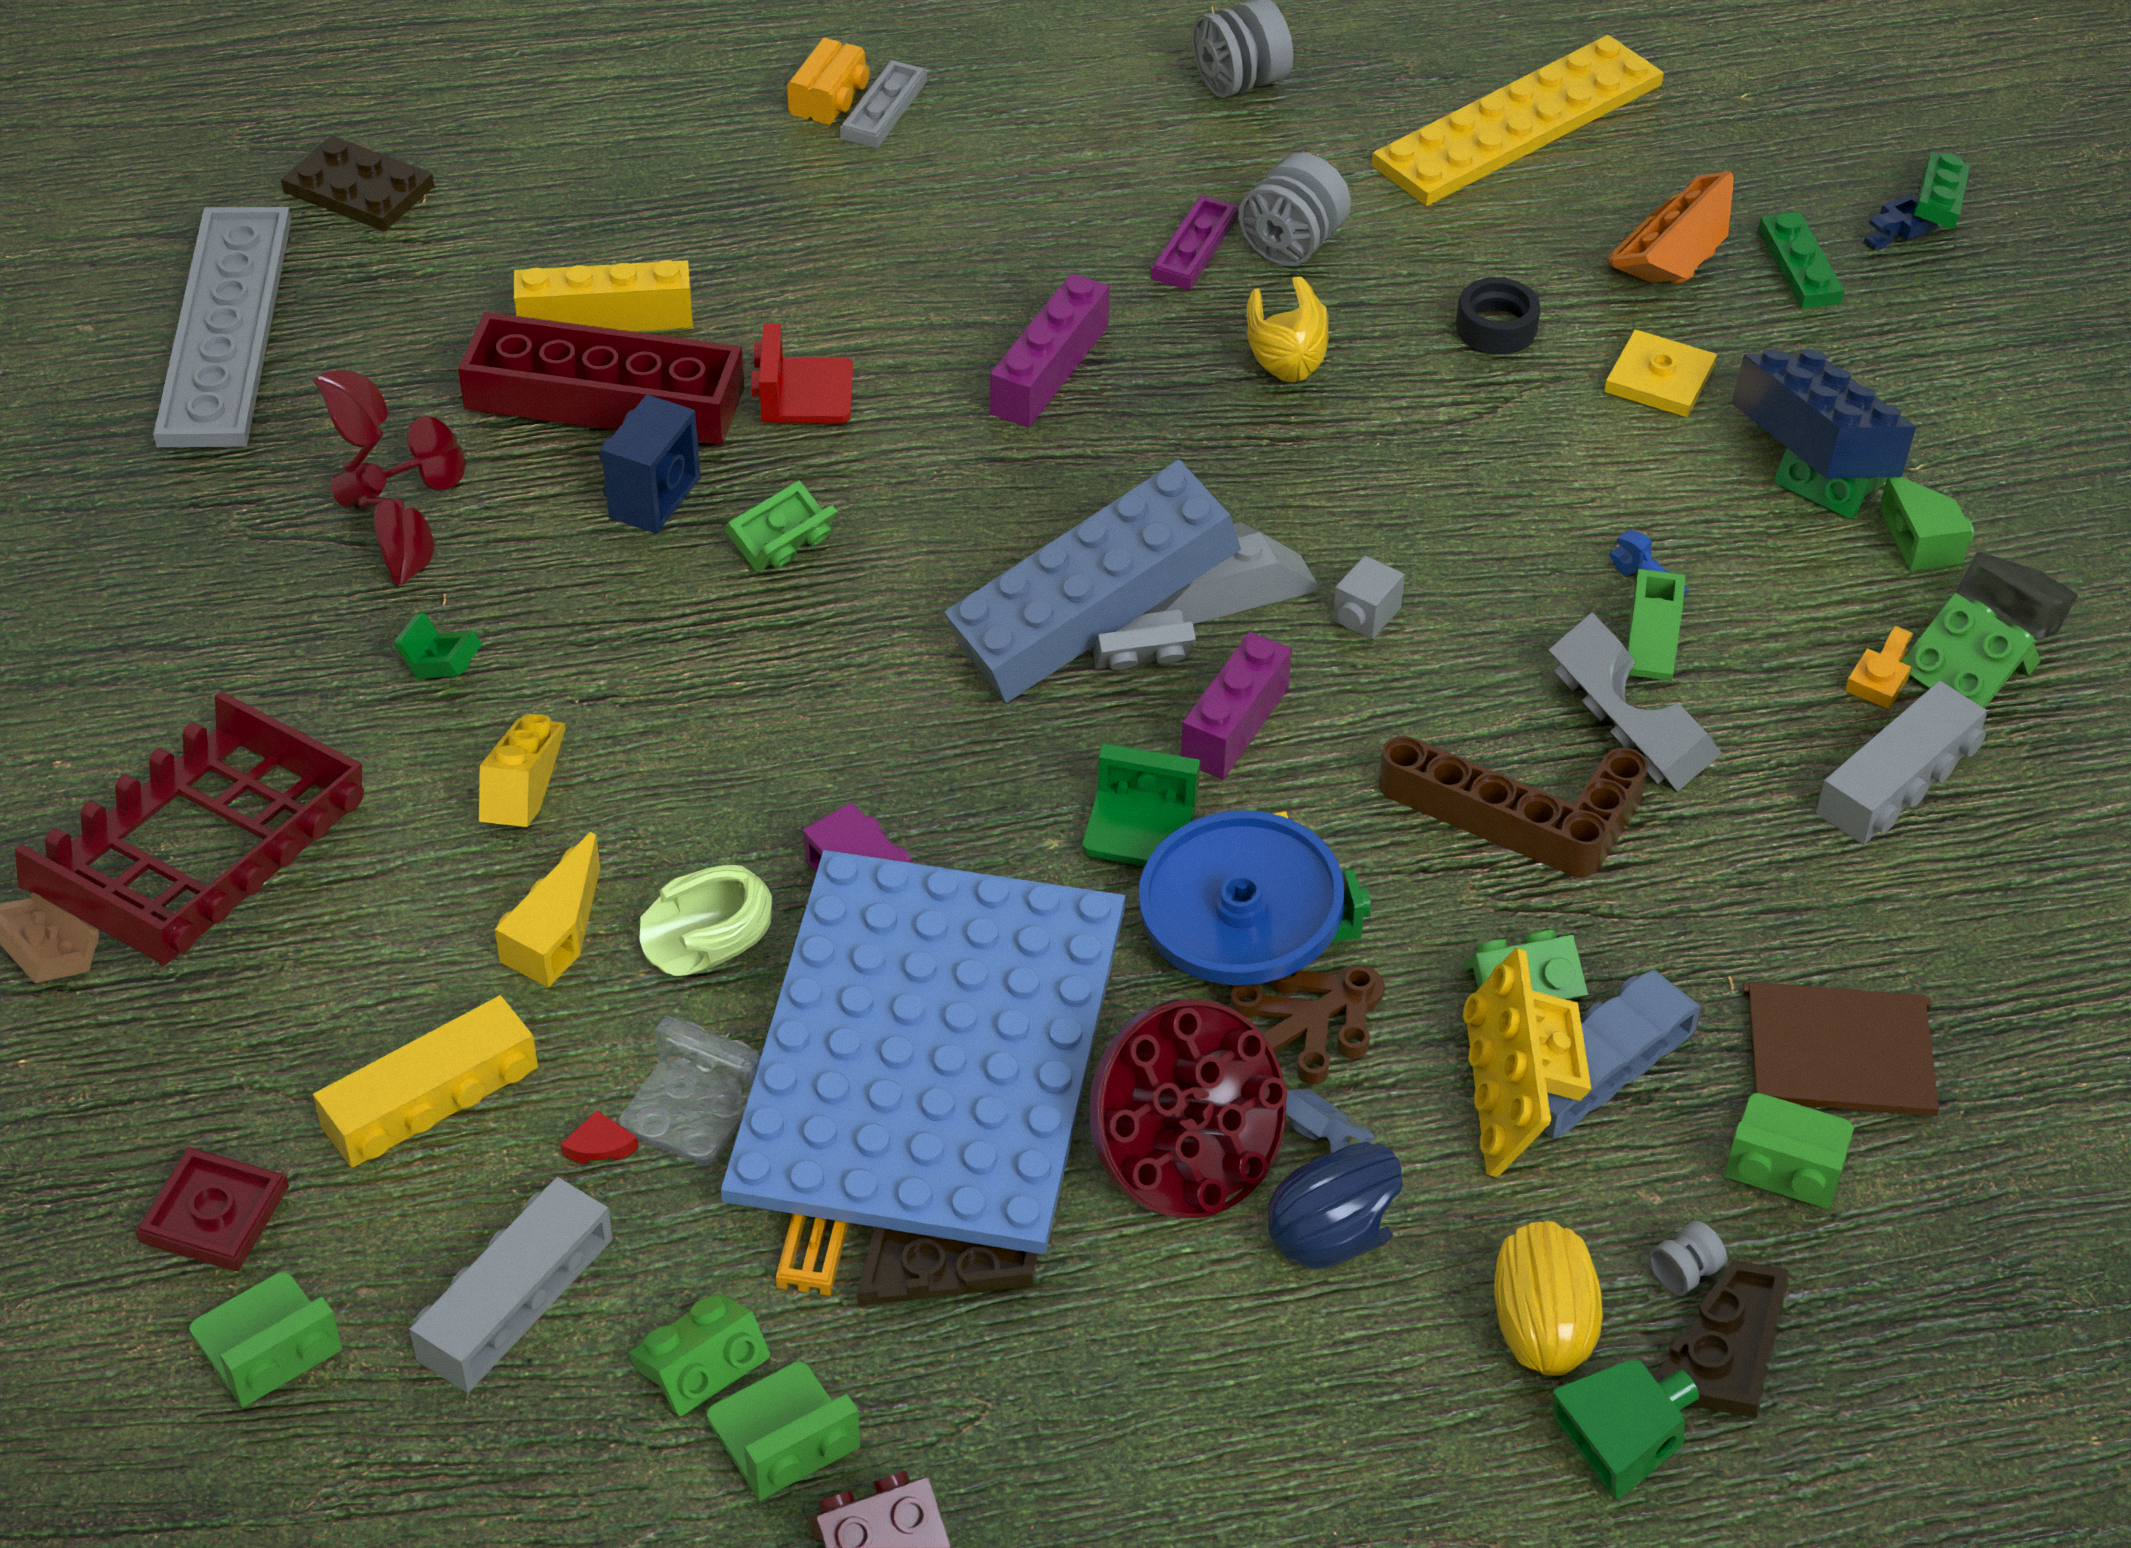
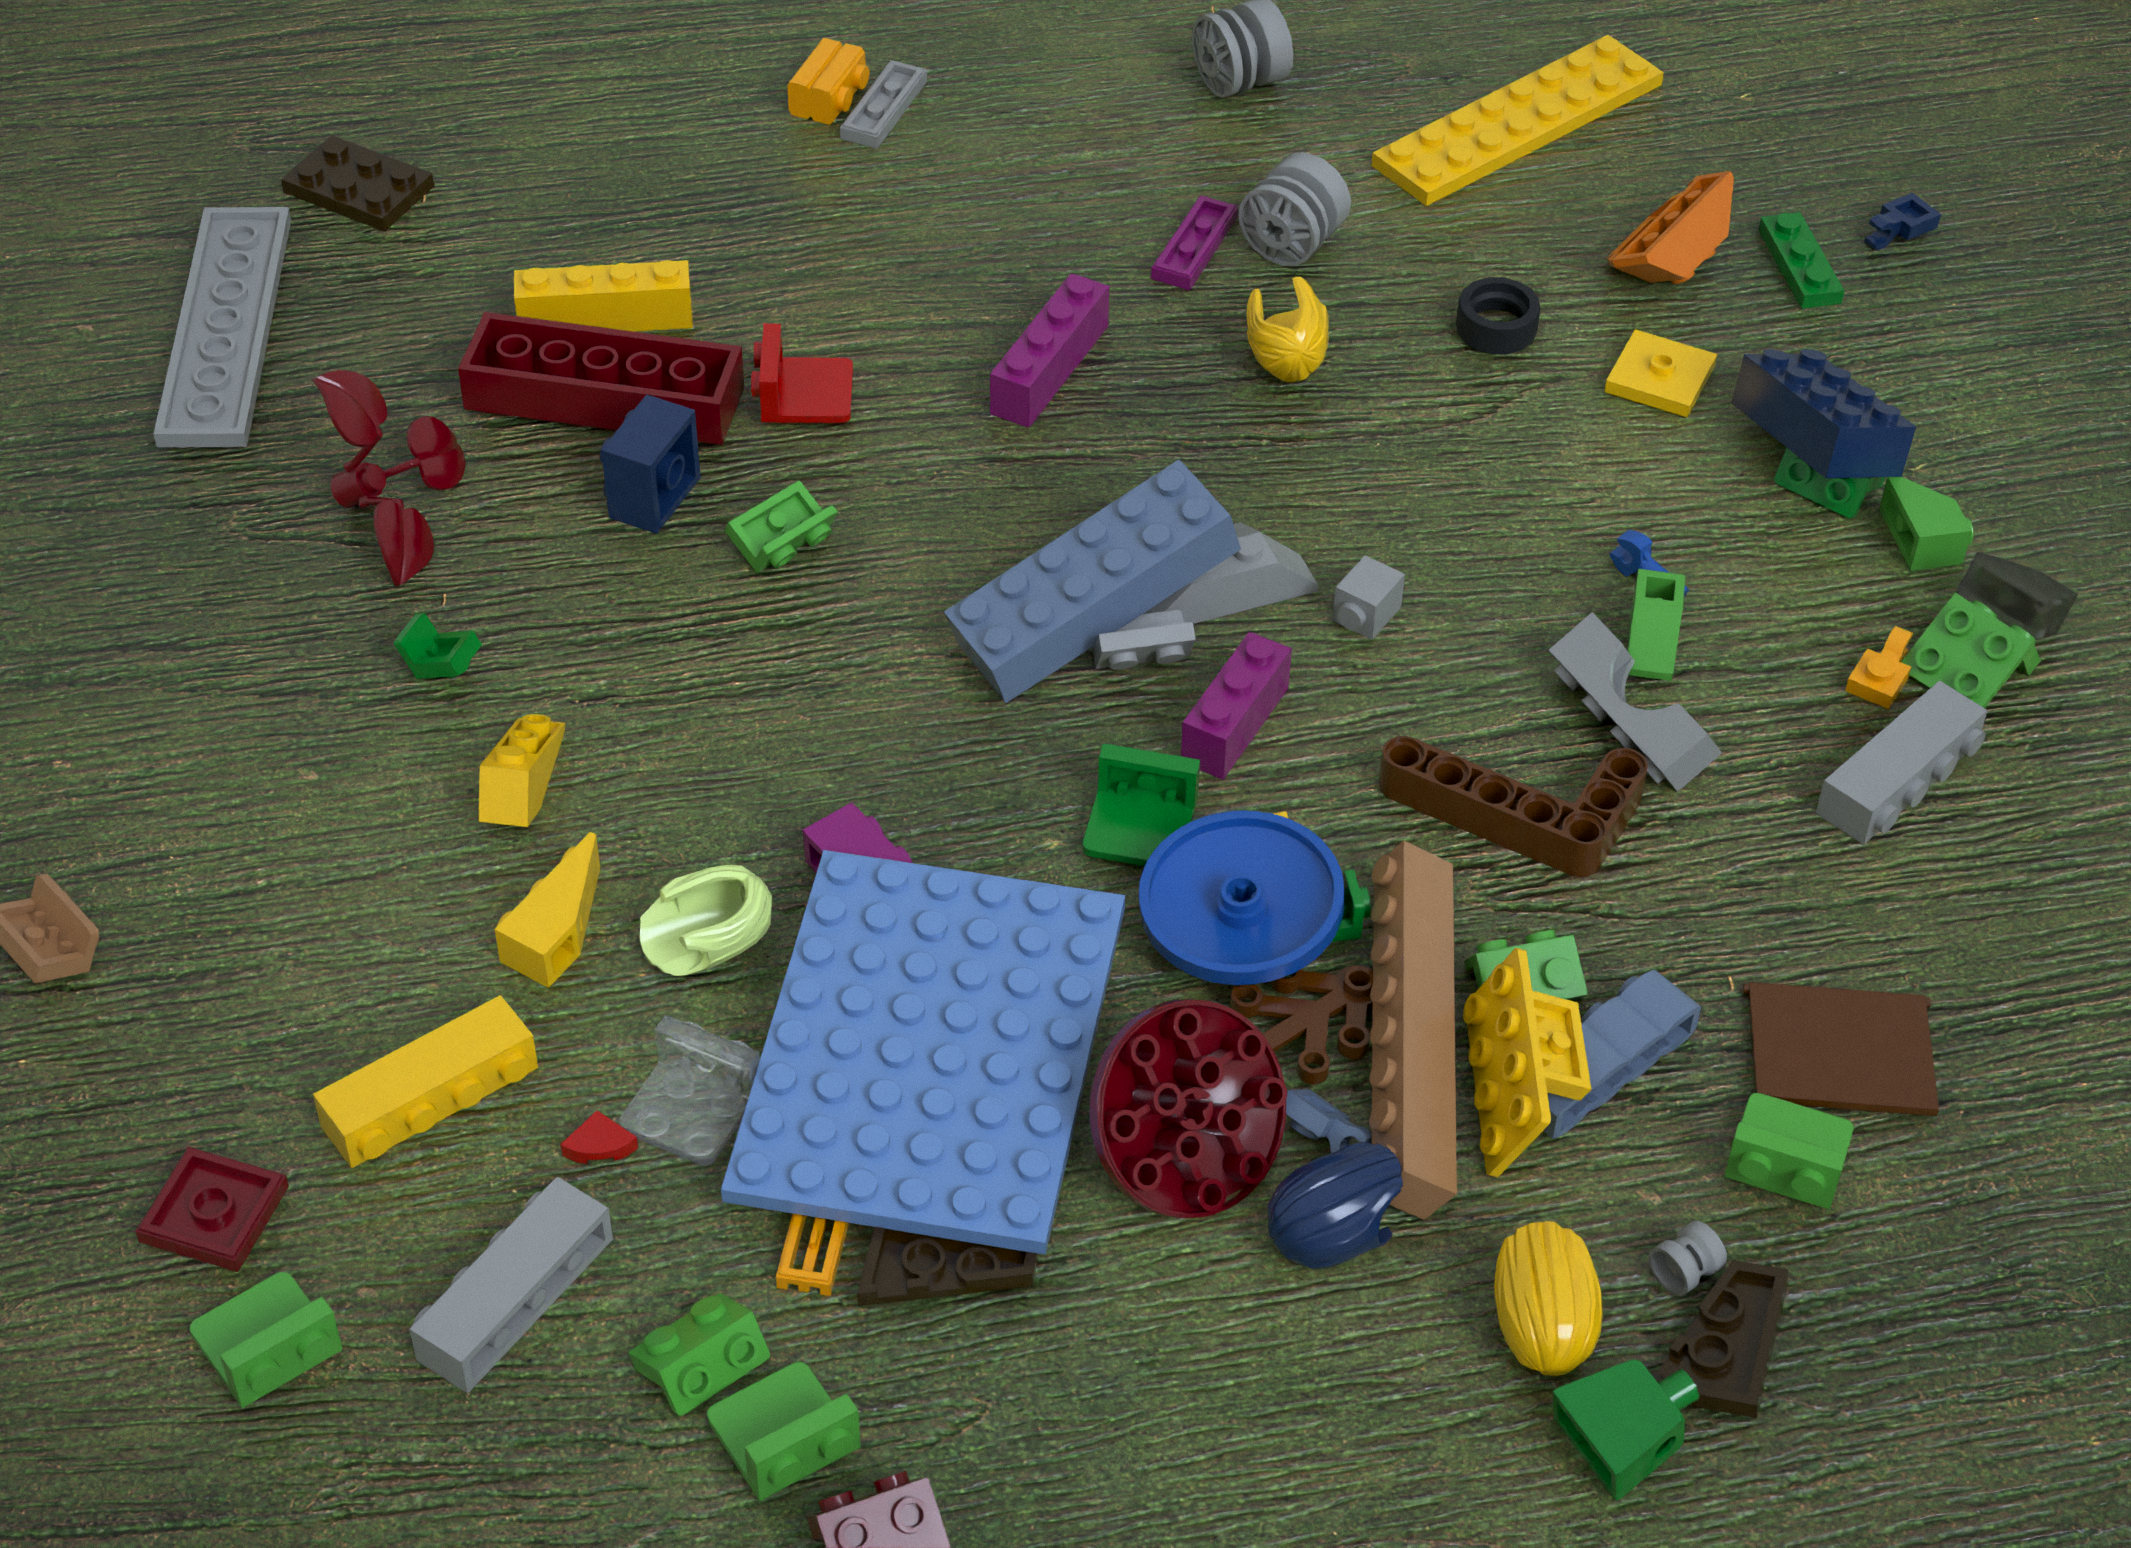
dark red window [15,691,364,967] -> none
green plate [1914,151,1970,229] -> none
none -> medium nougat brick [1369,840,1457,1220]

